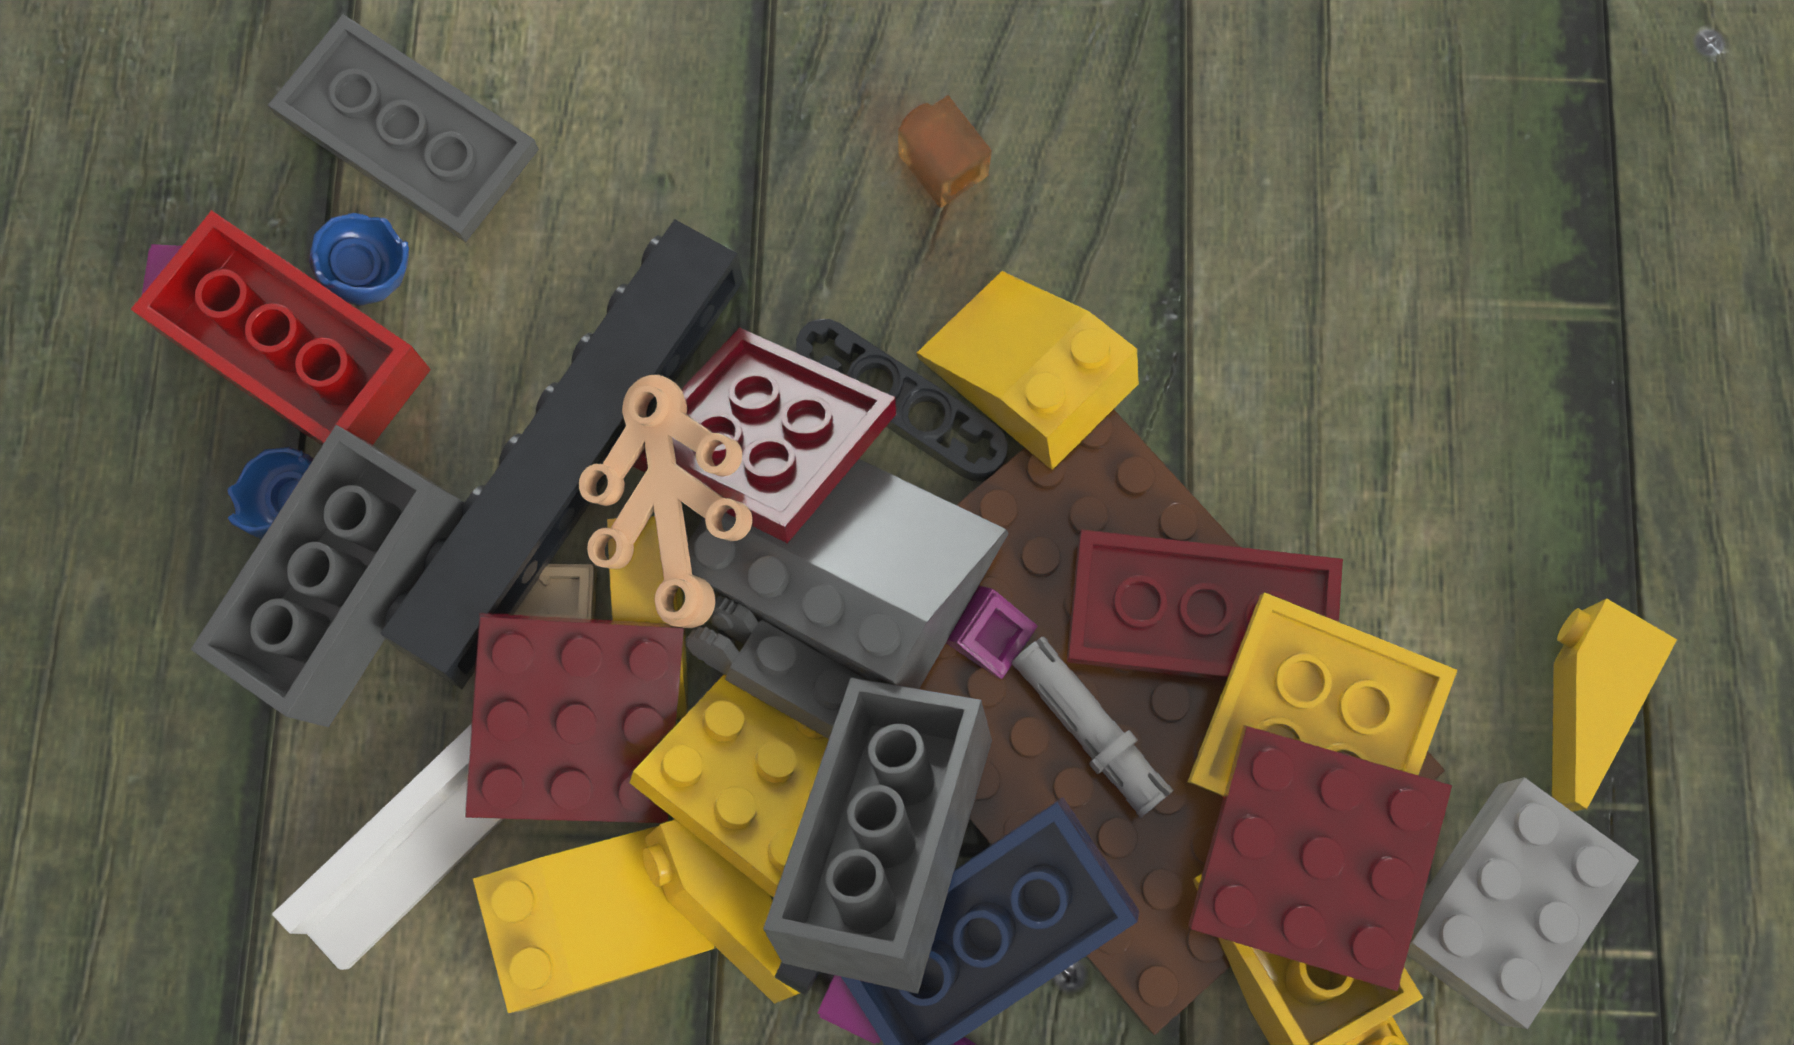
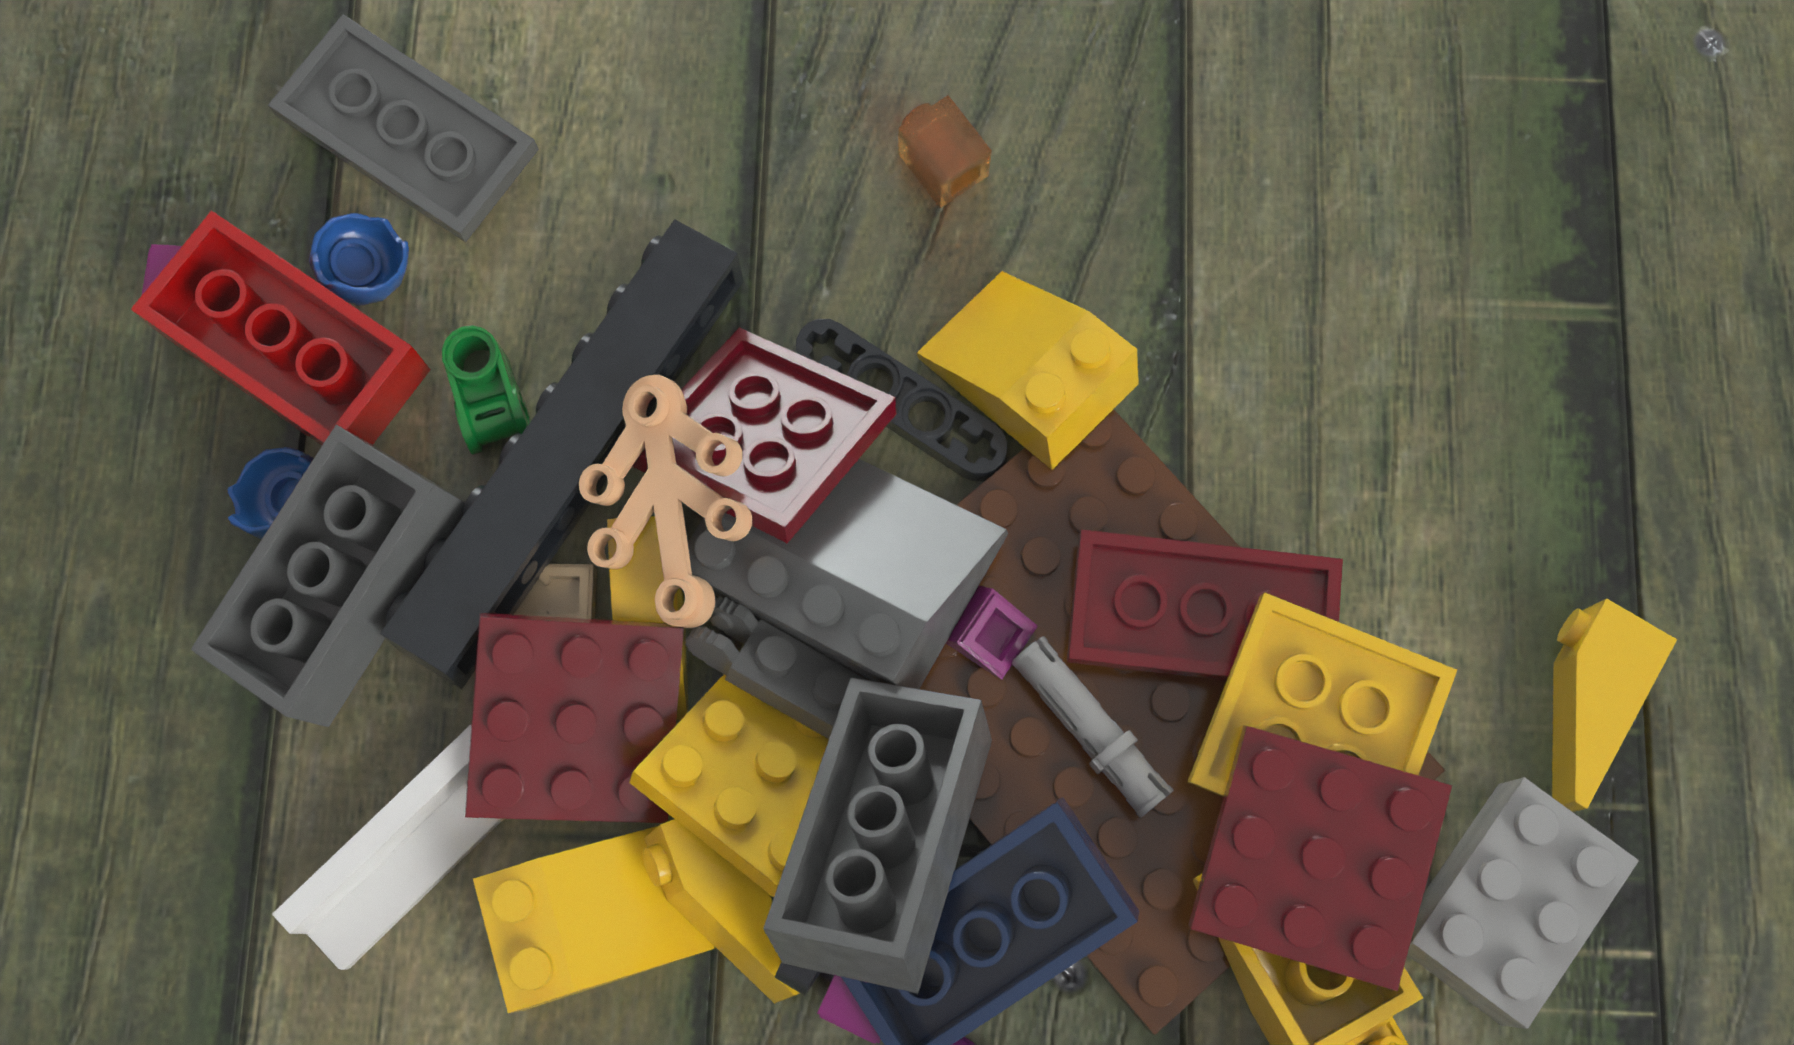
none -> green piece [442,325,531,455]

